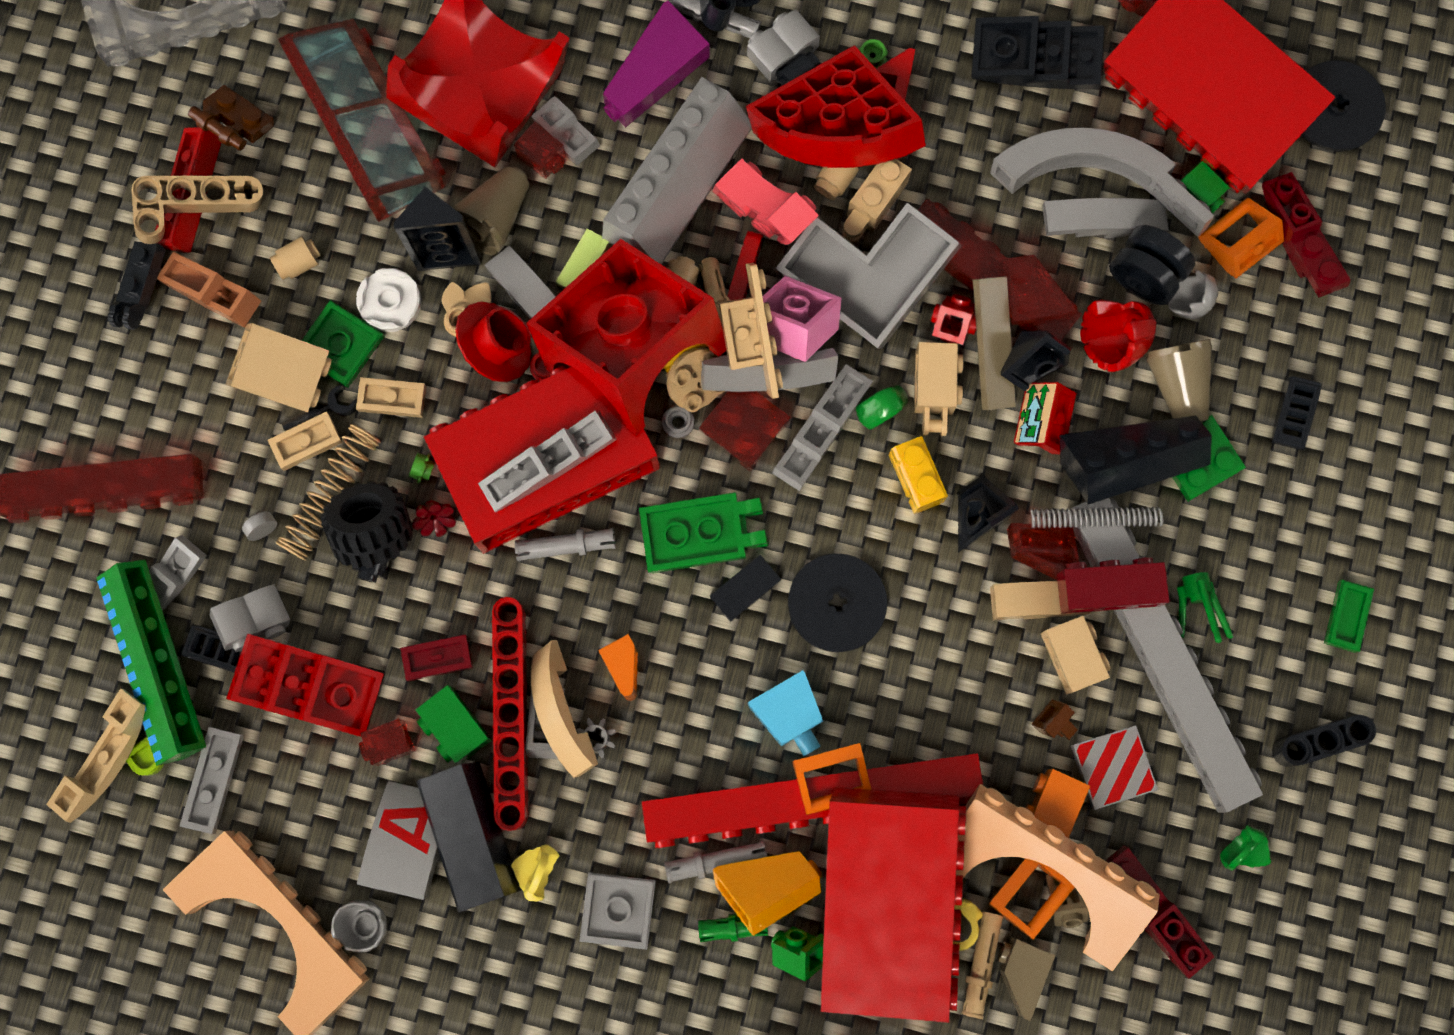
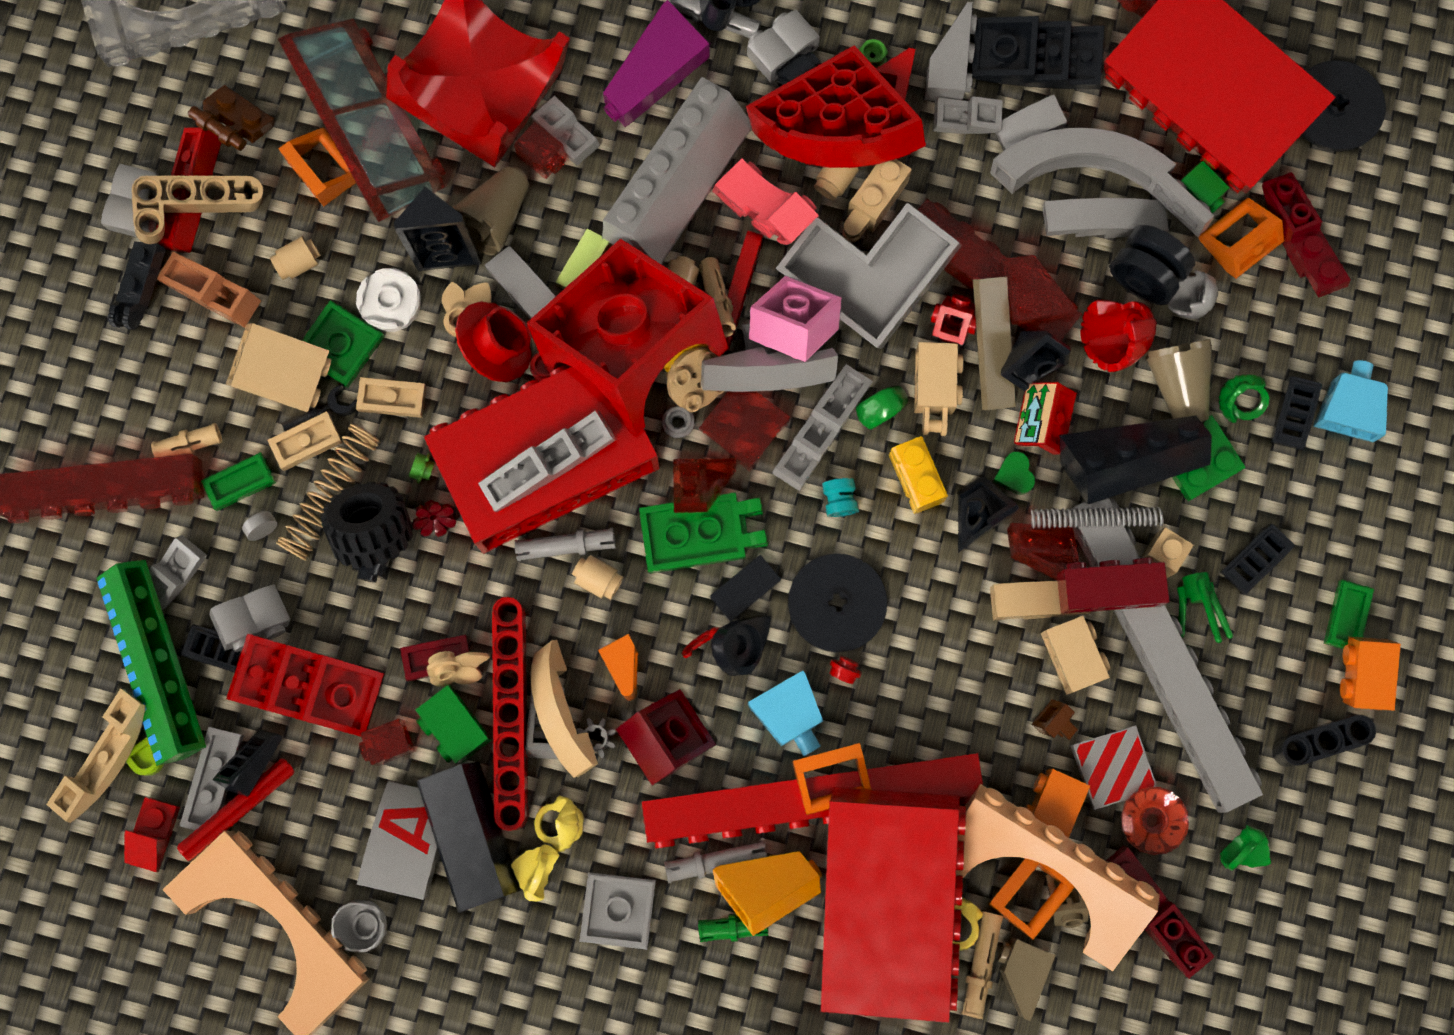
tan bracket [718,263,783,399] -> none
green brick [771,926,824,982] -> none
none -> light grey brick [101,164,159,237]
none -> red slope [124,797,180,872]
none -> tan pin [151,423,222,462]
none -> red axle [177,759,295,861]
none -> green tile [201,452,276,511]
none -> black slope [213,729,282,797]
none -> orange tile [278,127,363,207]
none -> tan plate [427,651,490,687]
none -> light yellow piece [534,795,584,852]
none -> tan brick [572,555,624,600]
none -> dark red slope [616,689,716,786]
none -> clear red wing [673,458,736,513]
none -> black piece [682,616,771,676]
none -> teal wheel [822,478,859,517]
none -> red plate [829,656,862,684]
none -> light grey slope [924,2,977,101]
none -> light grey slope [933,96,1003,134]
none -> green tile [993,452,1035,495]
none -> light grey slope [995,95,1067,151]
none -> clear red dish [1121,787,1189,855]
none -> tan brick [1141,527,1194,578]
none -> green piece [1218,374,1270,423]
none -> black slope [1220,523,1295,595]
none -> medium azure torso [1313,360,1388,442]
none -> orange brick [1340,637,1401,711]

